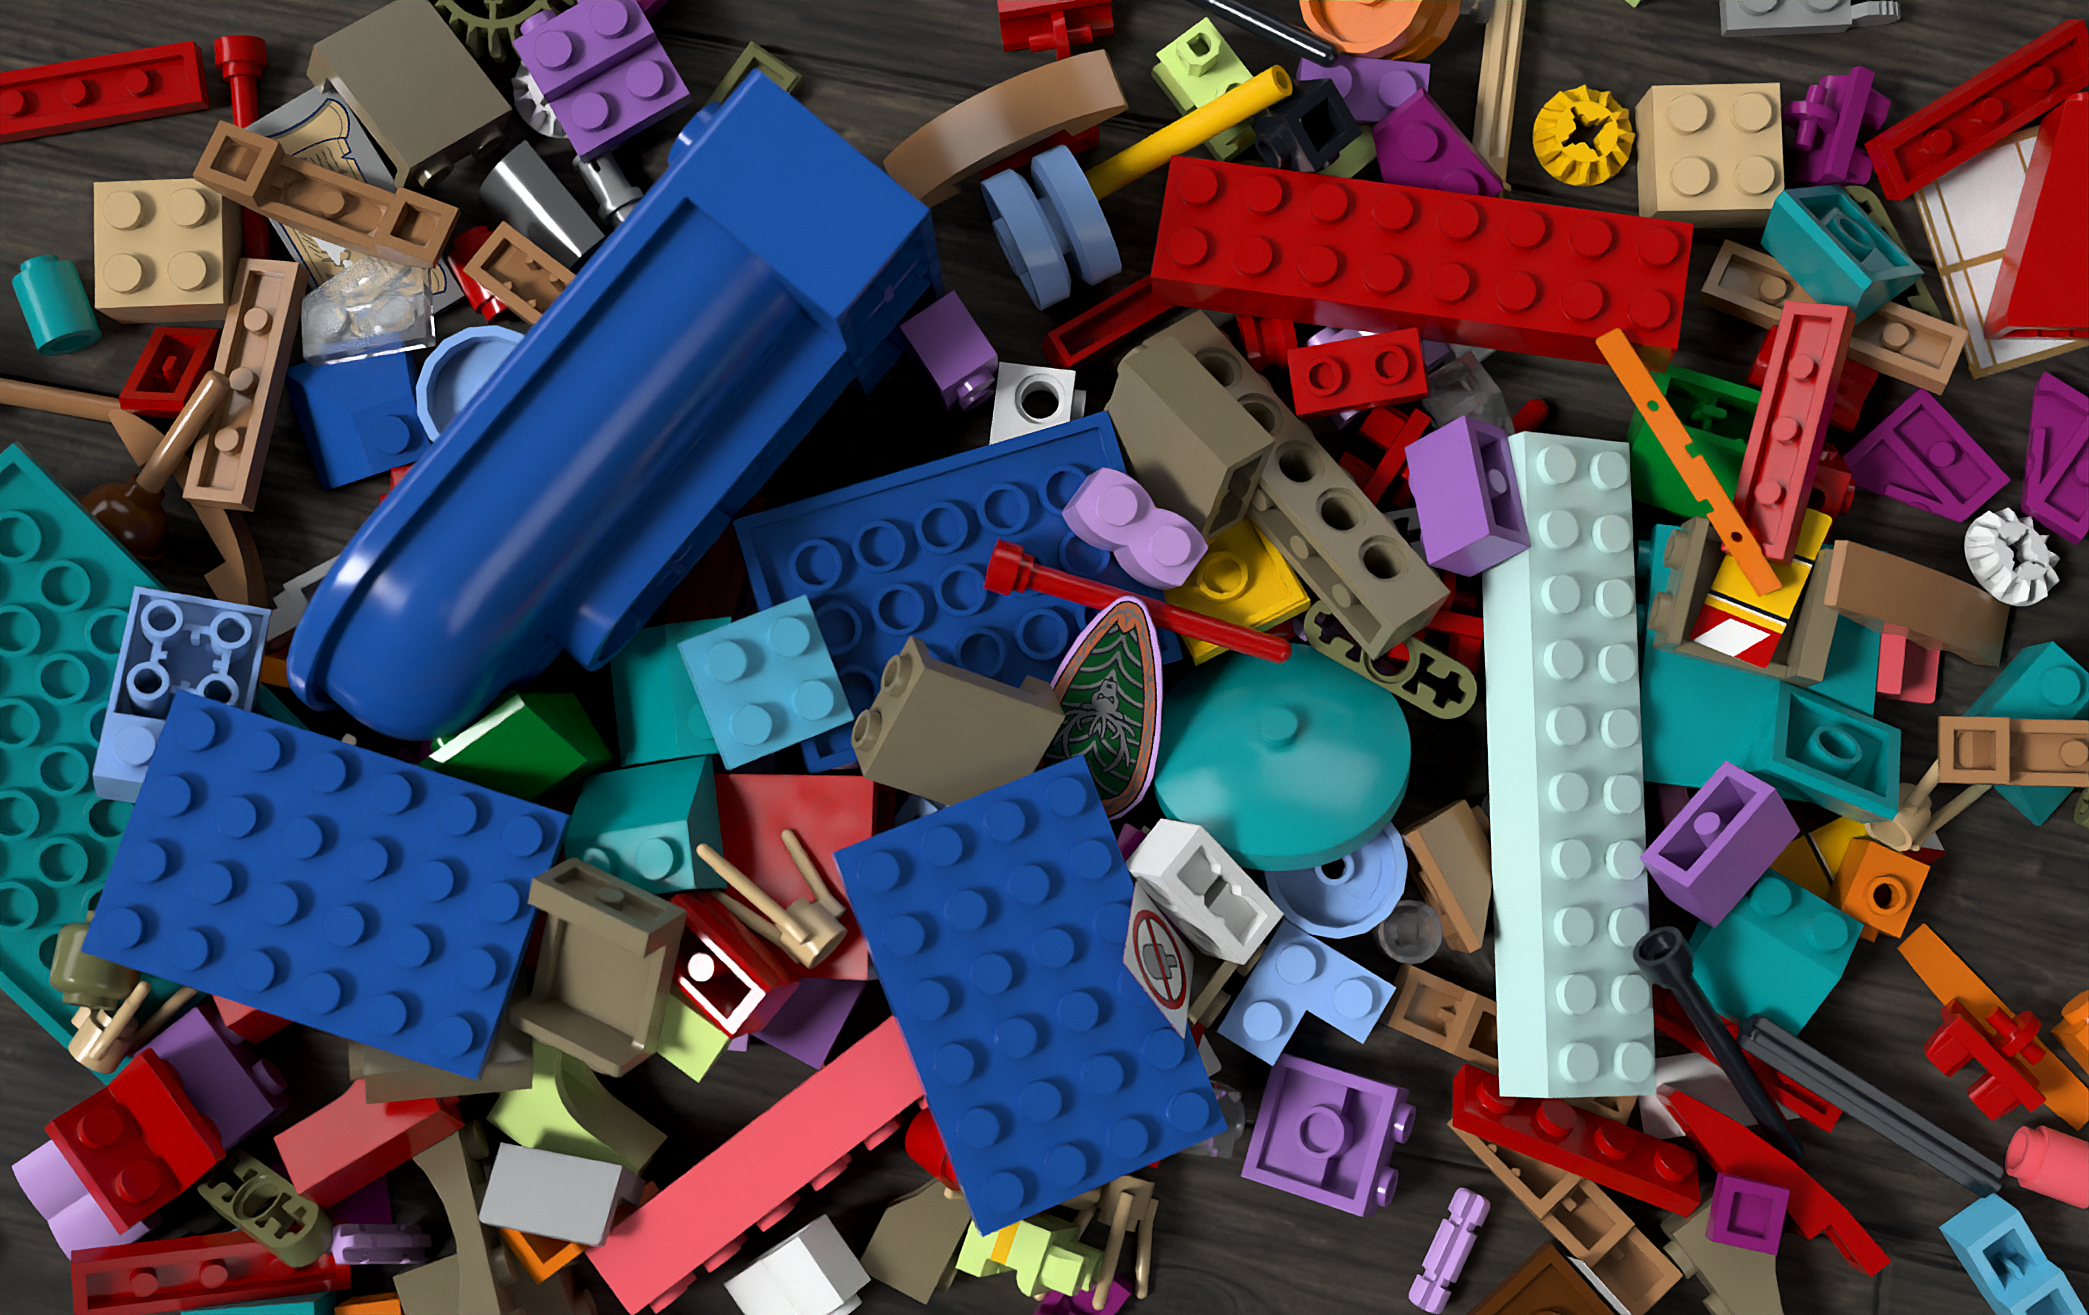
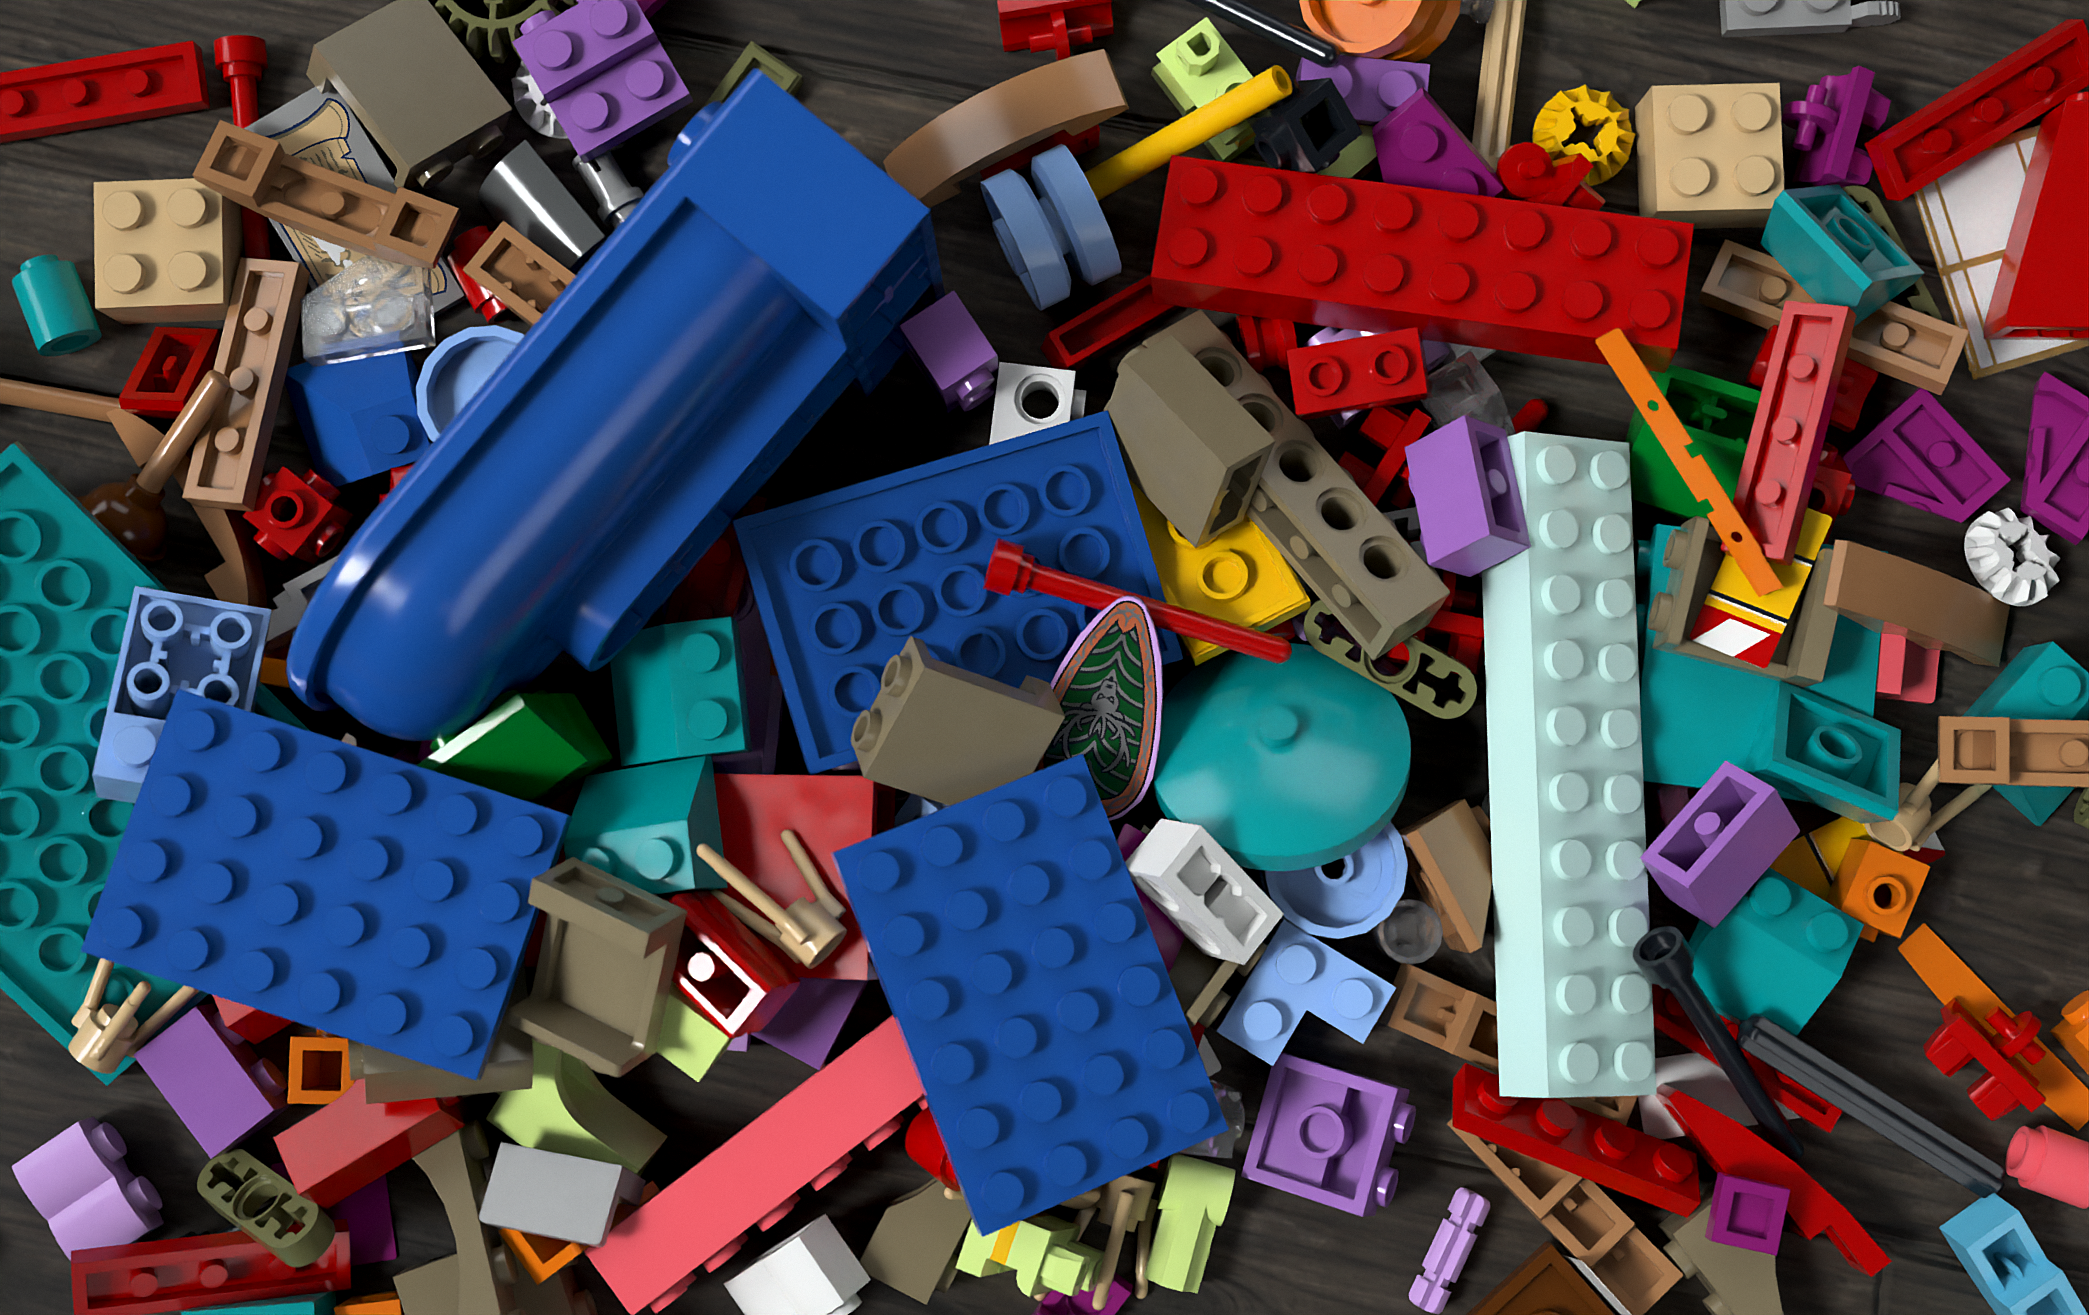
red bracket [44,1047,227,1236] -> none
olive head [50,911,142,1011] -> none
lavender axle [325,1224,432,1264] -> none
medium azure plate [677,594,854,769] -> none
lavender brick [1061,468,1208,590] -> none
sticker [1123,881,1194,1039] -> none
none -> red brick [243,466,354,564]
none -> orange brick [287,1029,356,1104]
none -> yellowish green piece [1143,1153,1235,1294]
none -> red hips [1496,142,1605,211]

